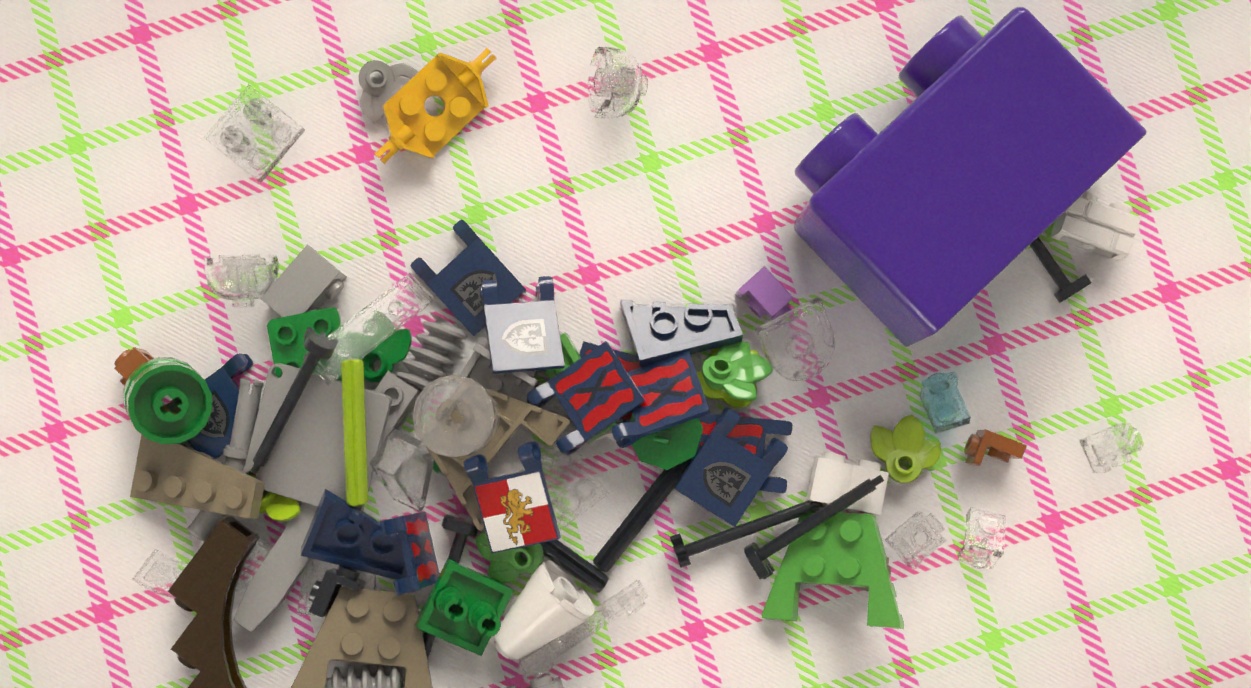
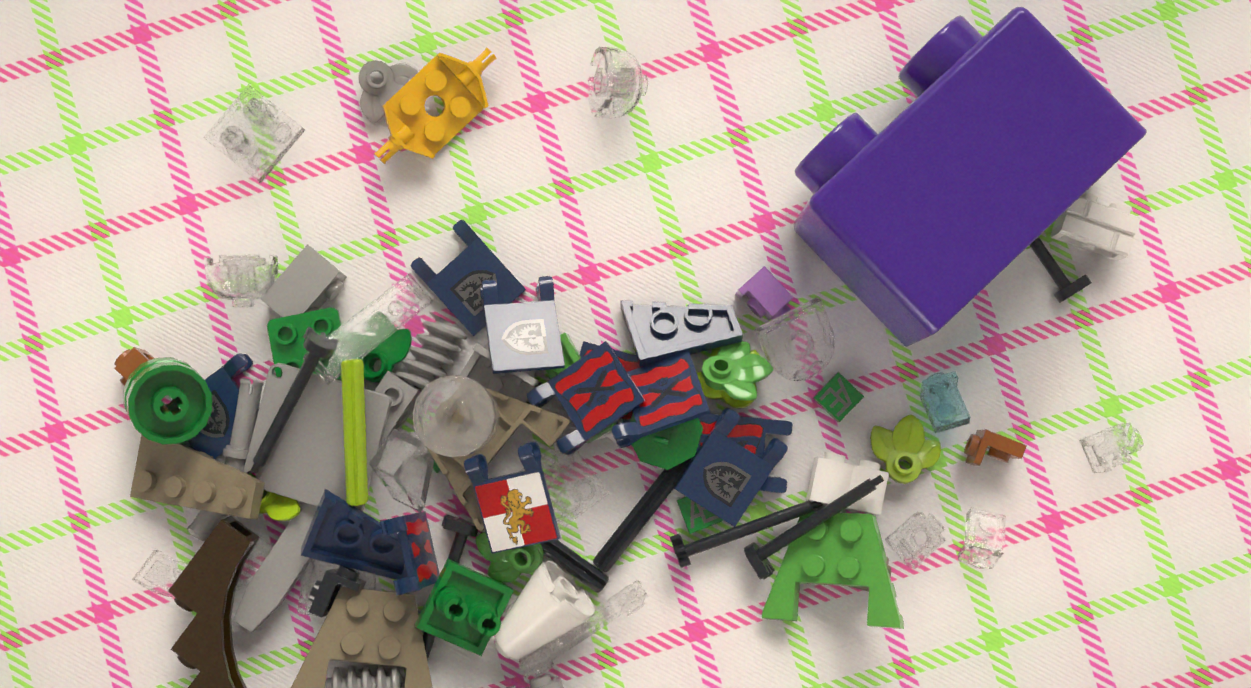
none -> green tile [676,497,723,534]
none -> green tile [813,372,864,422]

